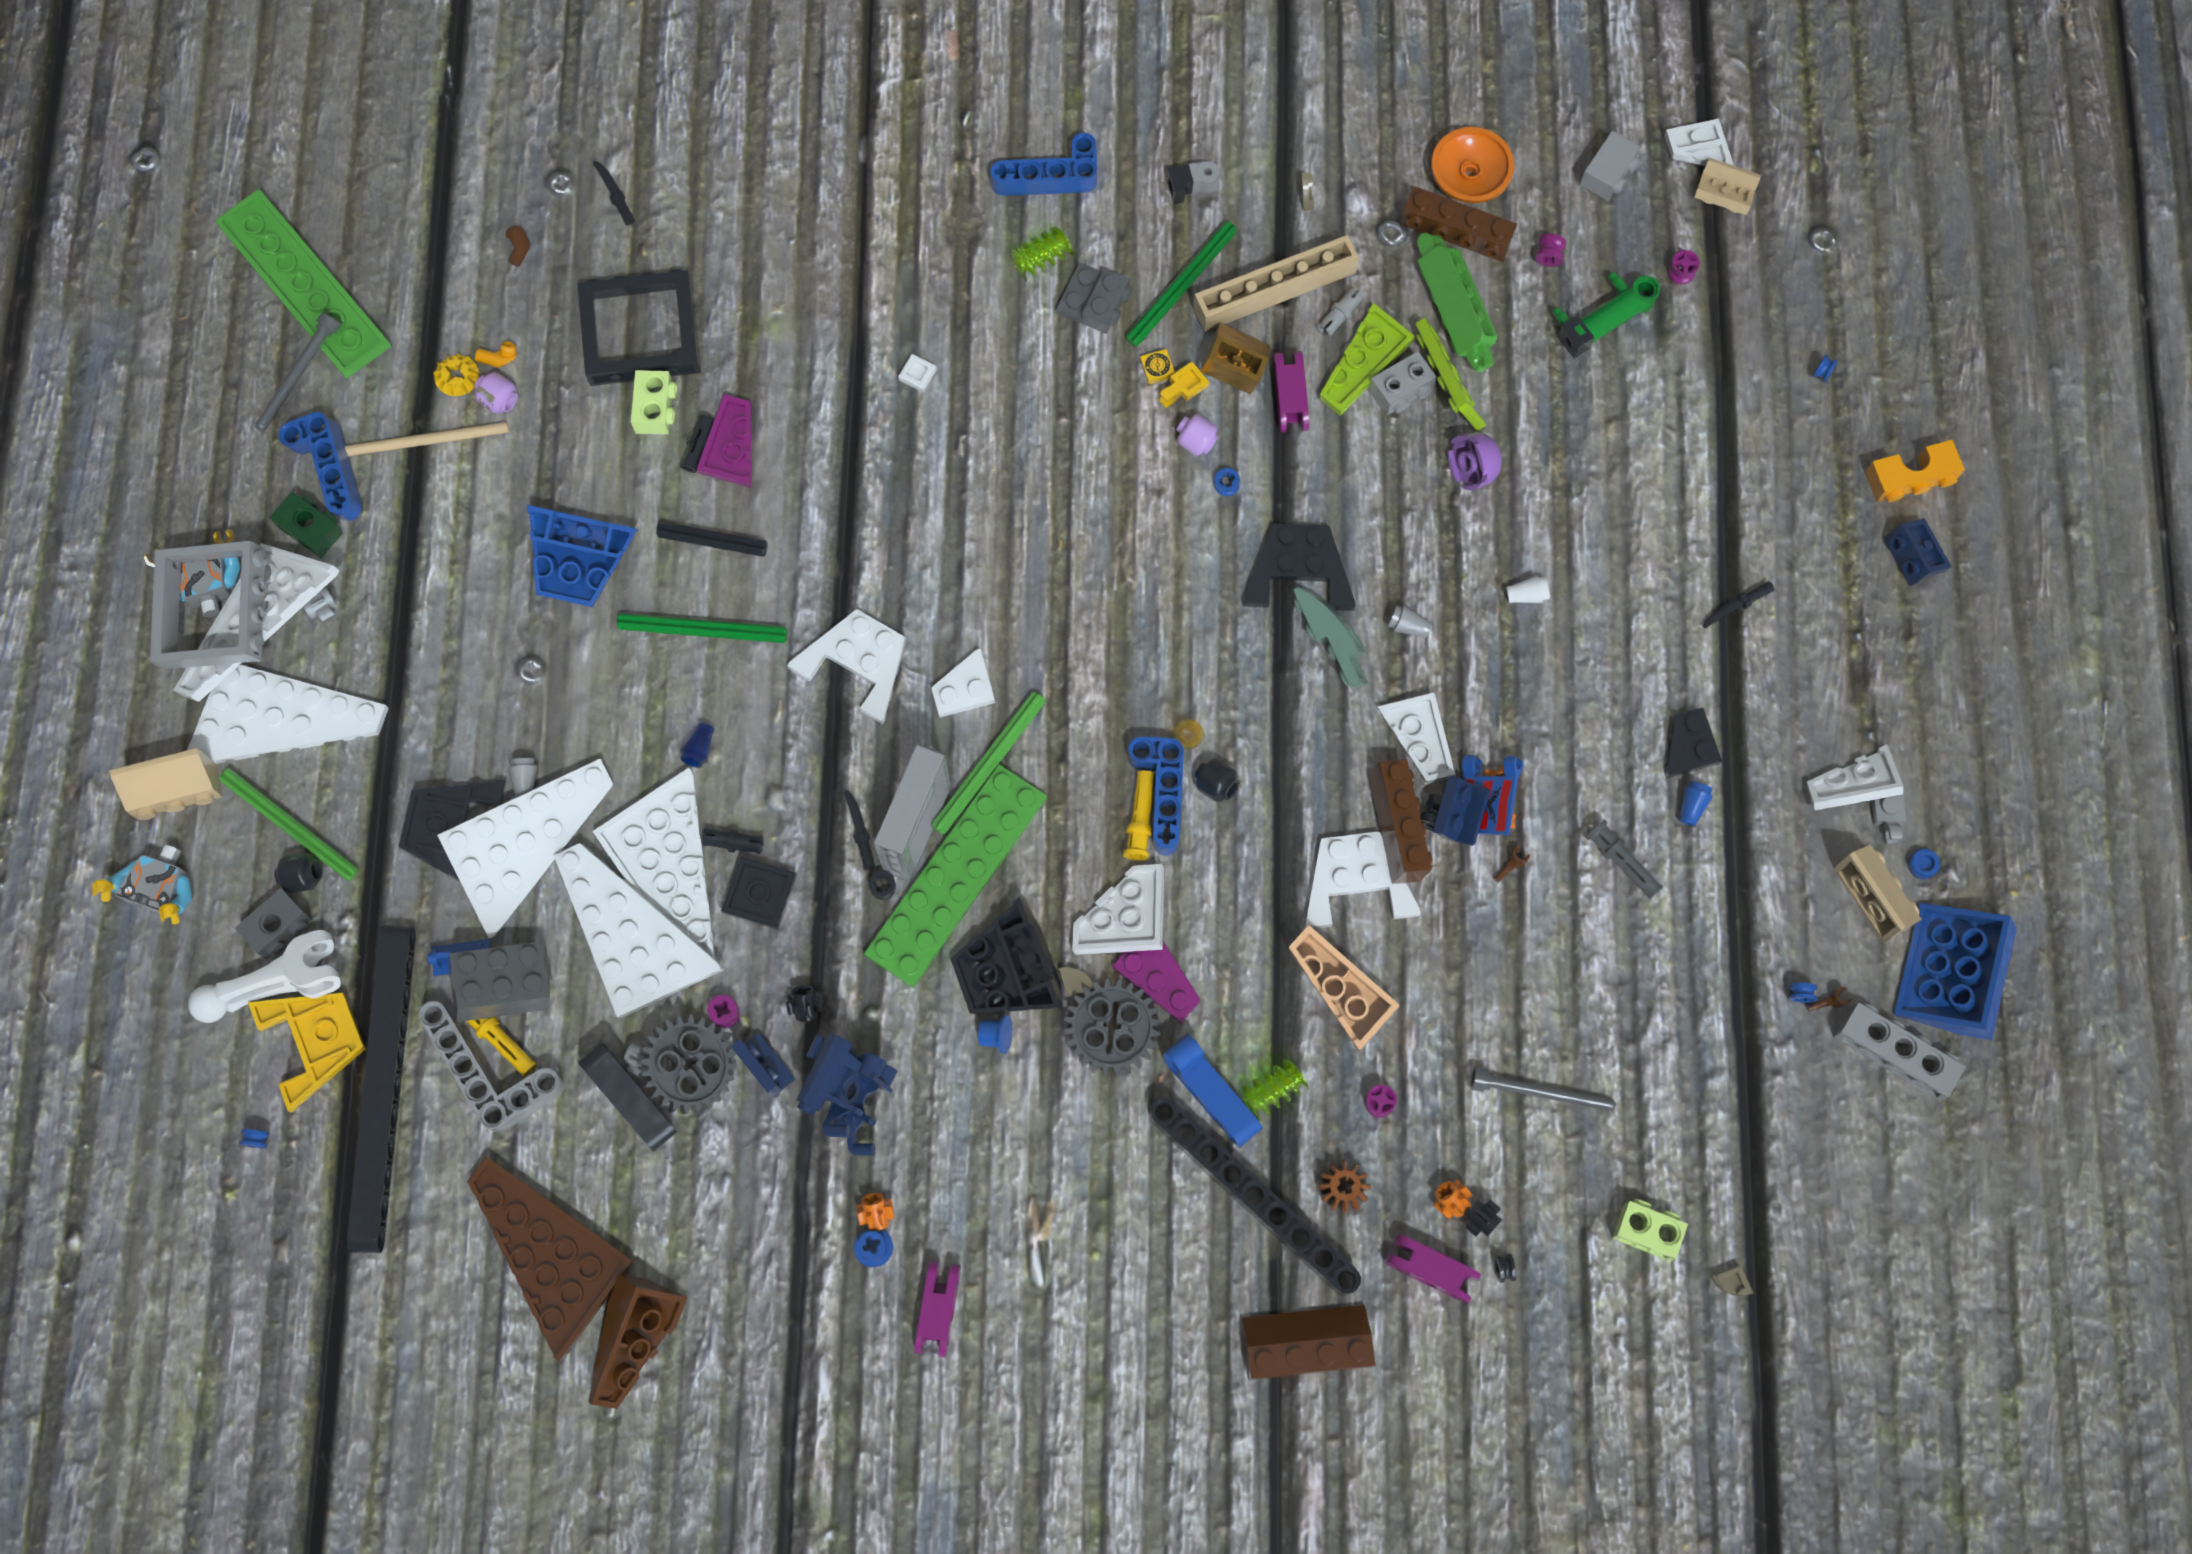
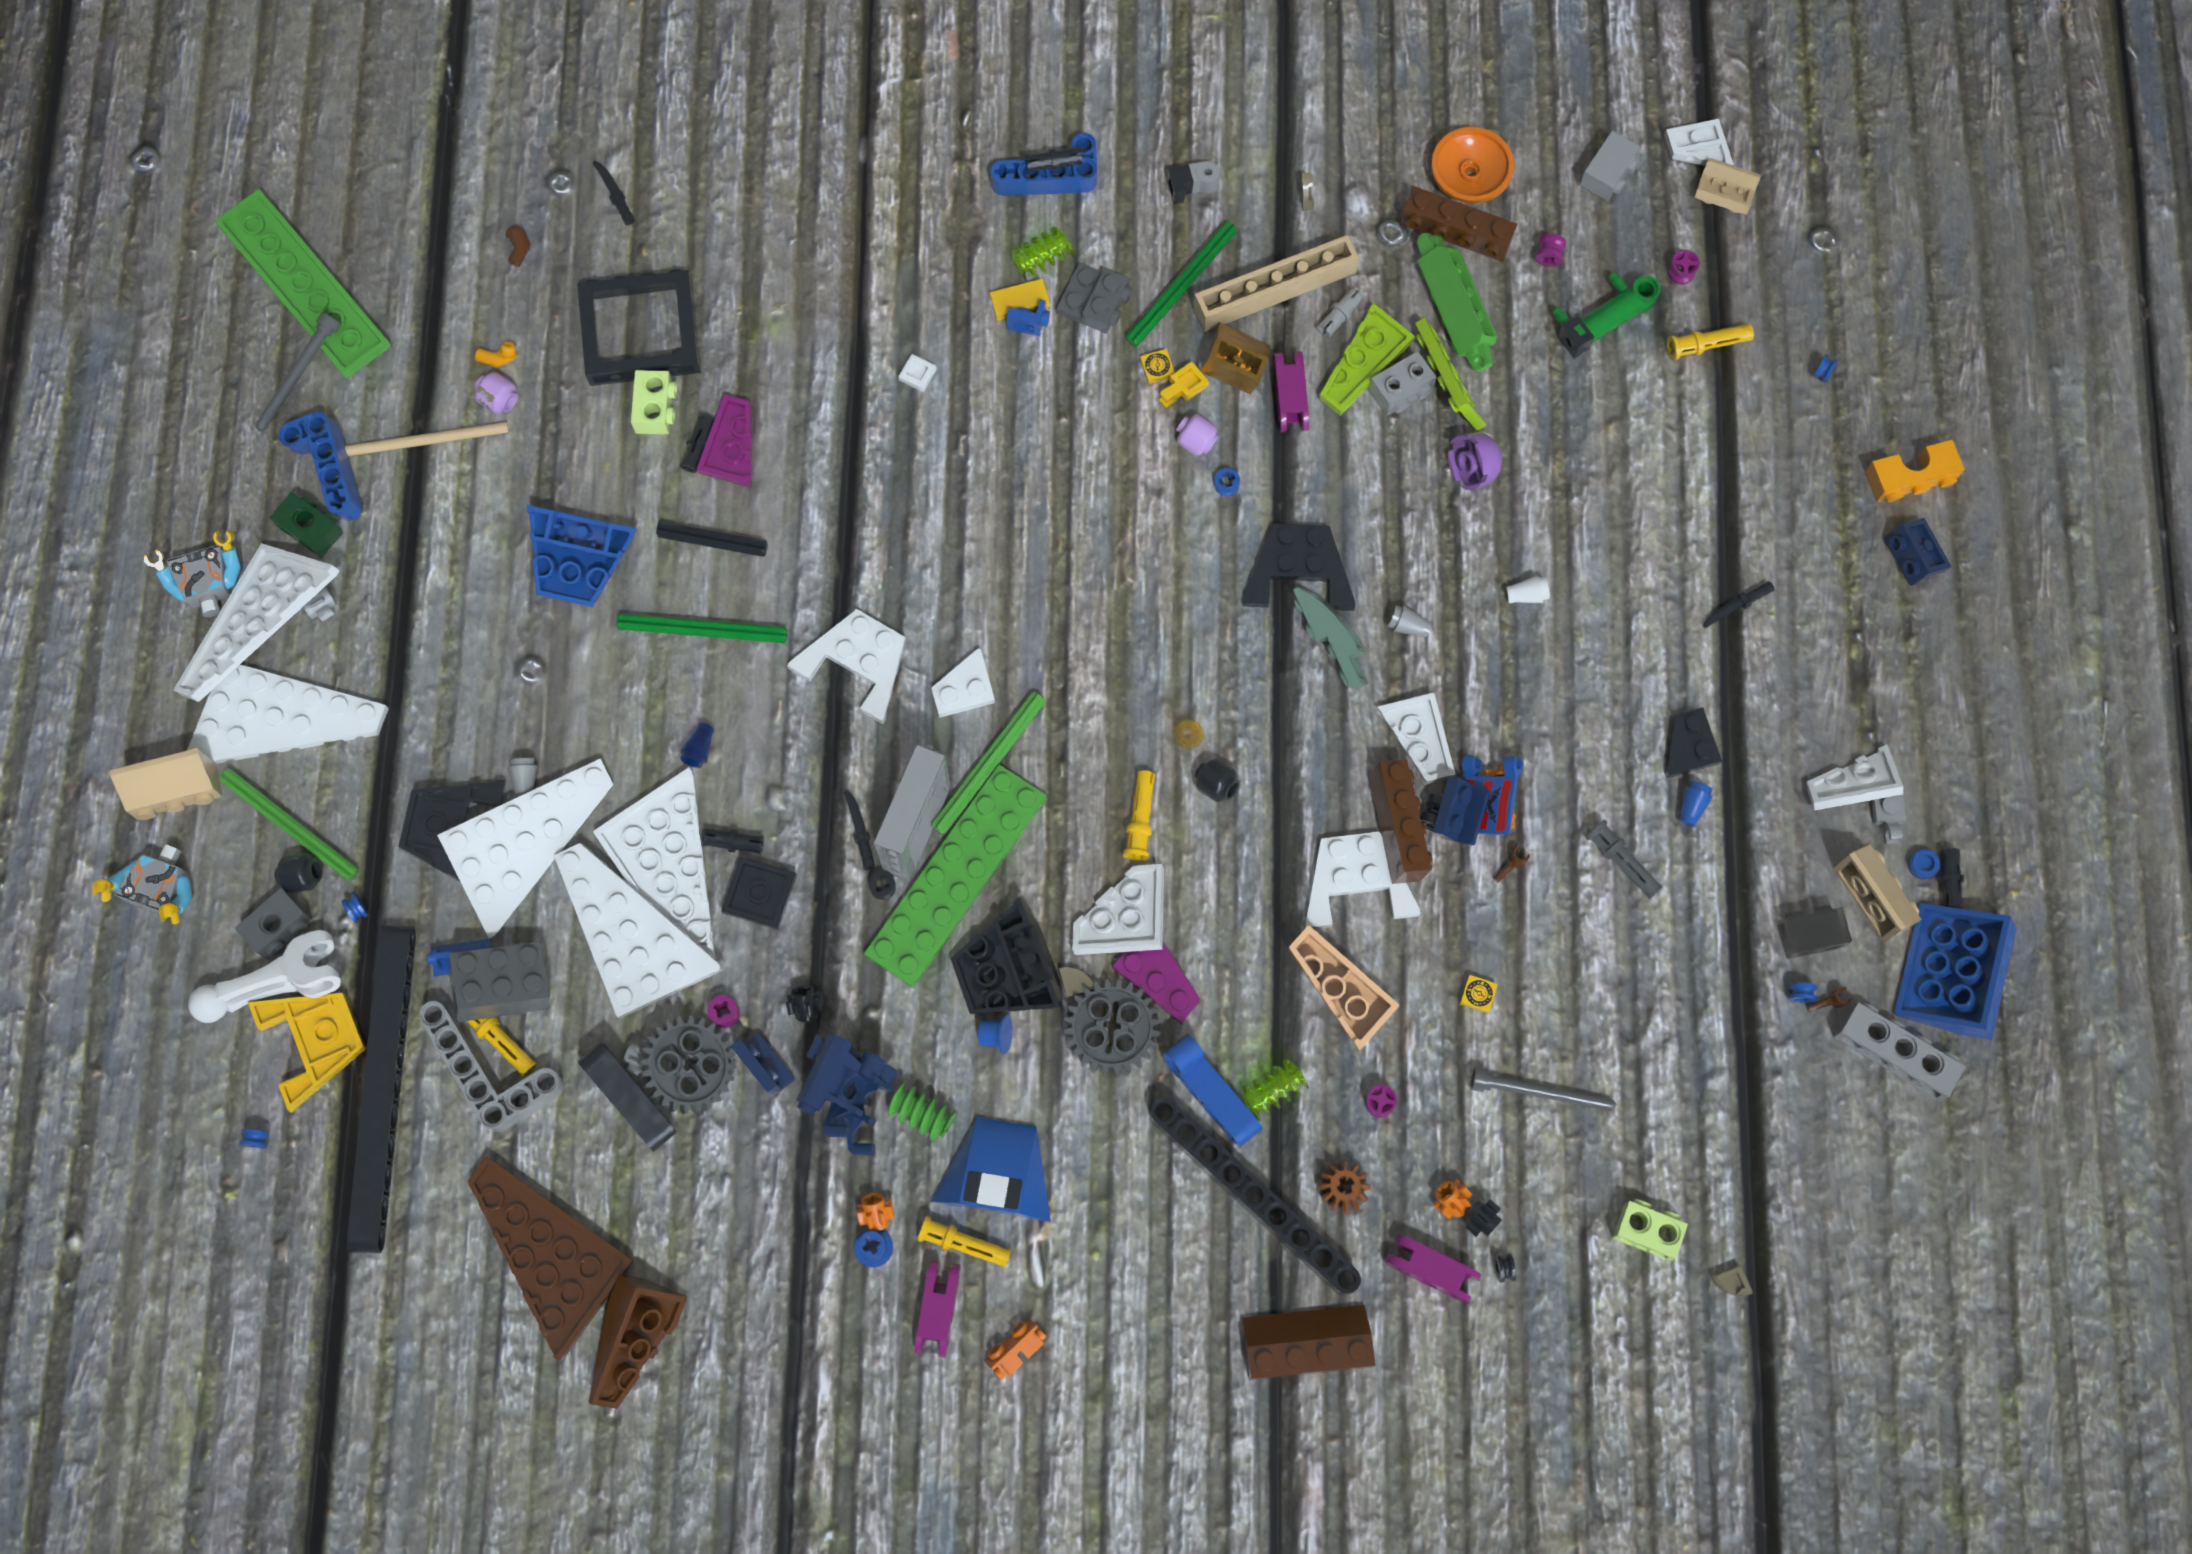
light grey window [150,541,267,669] -> none
yellow gear [433,353,479,397] -> none
blue beam [1128,737,1184,856] -> none
none -> blue bush [341,893,369,923]
none -> bright green piece [888,1081,958,1142]
none -> yellow pin [917,1215,1012,1268]
none -> blue wedge [931,1117,1051,1223]
none -> orange hinge [984,1318,1046,1380]
none -> yellow tile [990,279,1050,321]
none -> blue bracket [1007,299,1050,336]
none -> black pin [1025,147,1082,173]
none -> yellow tile [1460,975,1498,1014]
none -> yellow pin [1667,323,1754,361]
none -> clear smoke brick [1777,905,1852,959]
none -> black pin [1939,848,1964,909]

